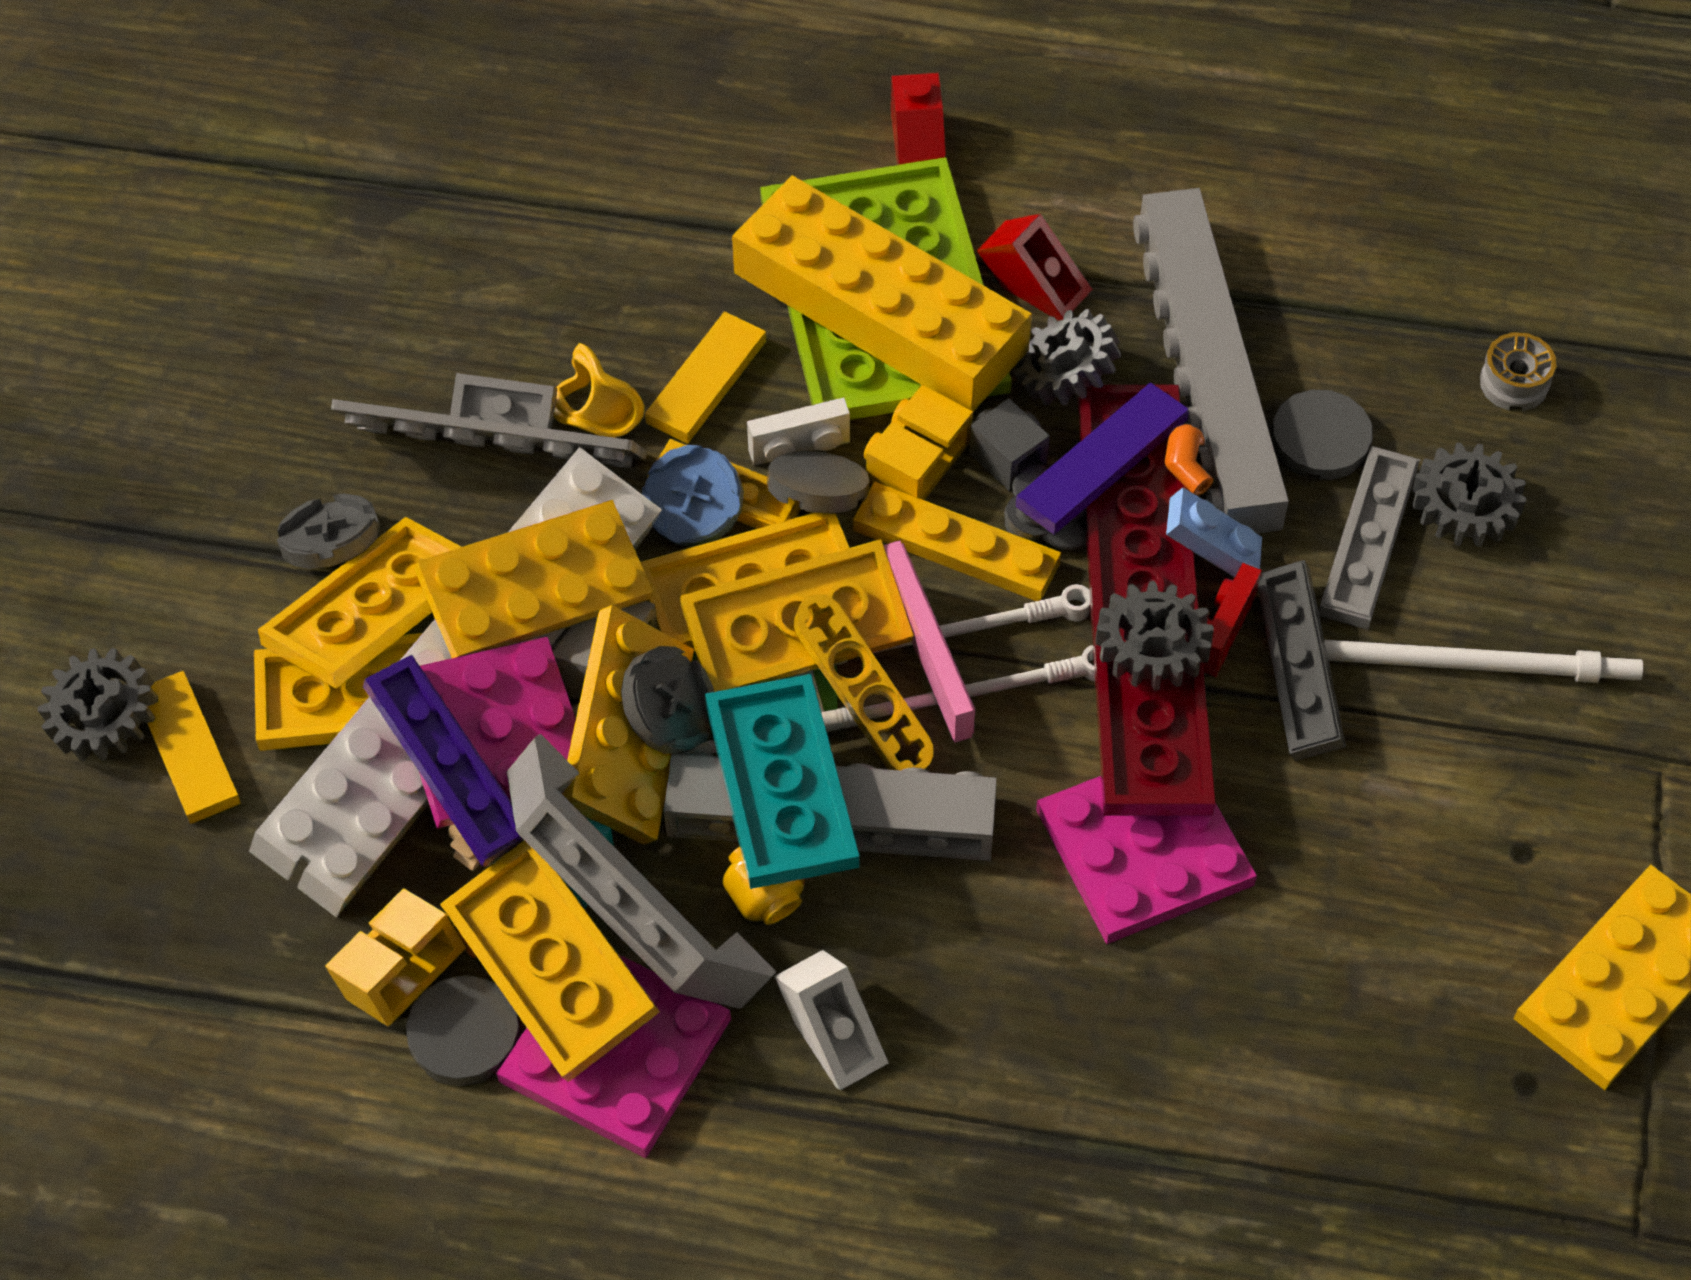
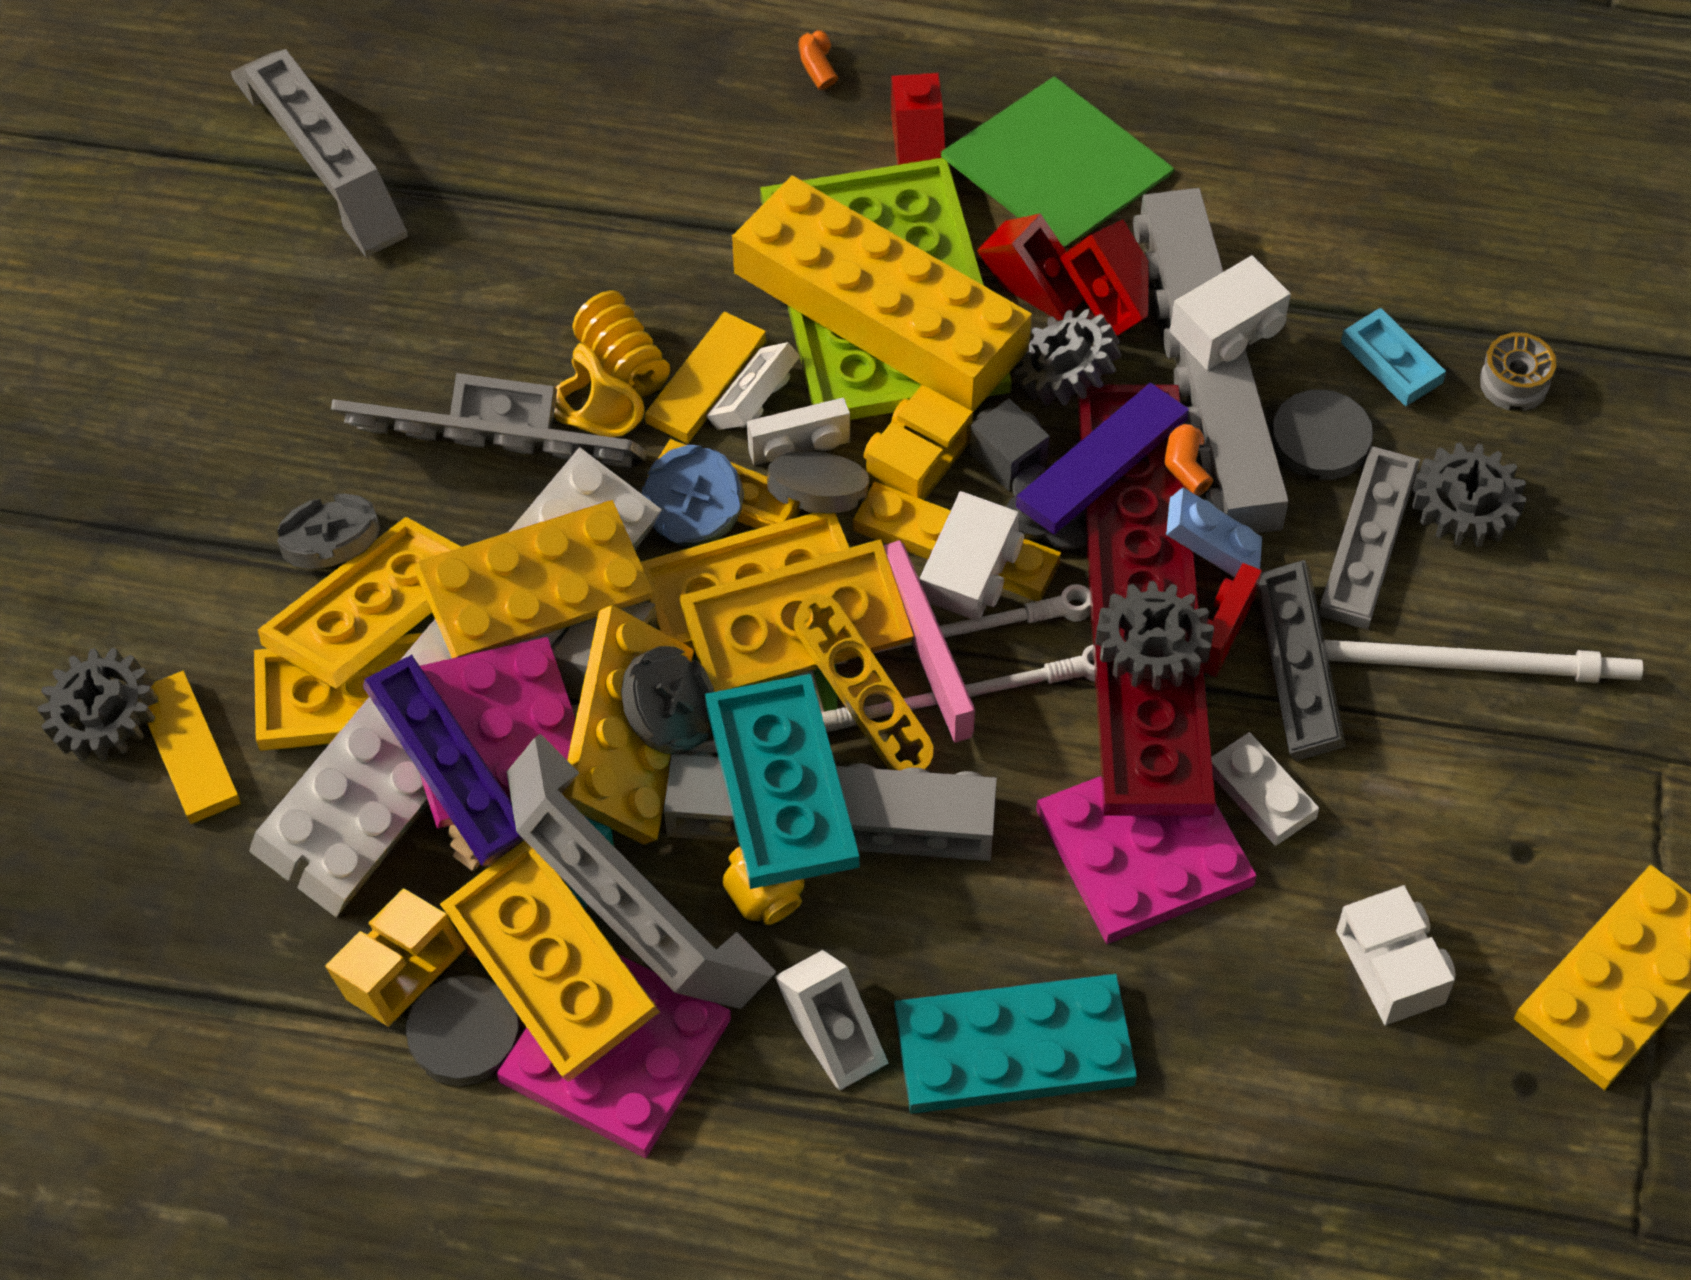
none -> light grey slope [231,49,408,257]
none -> yellow piece [572,290,670,398]
none -> white plate [706,342,800,430]
none -> orange arm [798,30,838,90]
none -> teal plate [894,974,1137,1114]
none -> white piece [919,491,1024,621]
none -> bright green piece [941,76,1175,250]
none -> red slope [1059,219,1149,336]
none -> white piece [1170,255,1291,371]
none -> white plate [1211,732,1319,846]
none -> white piece [1336,885,1456,1026]
none -> medium azure plate [1341,308,1446,407]

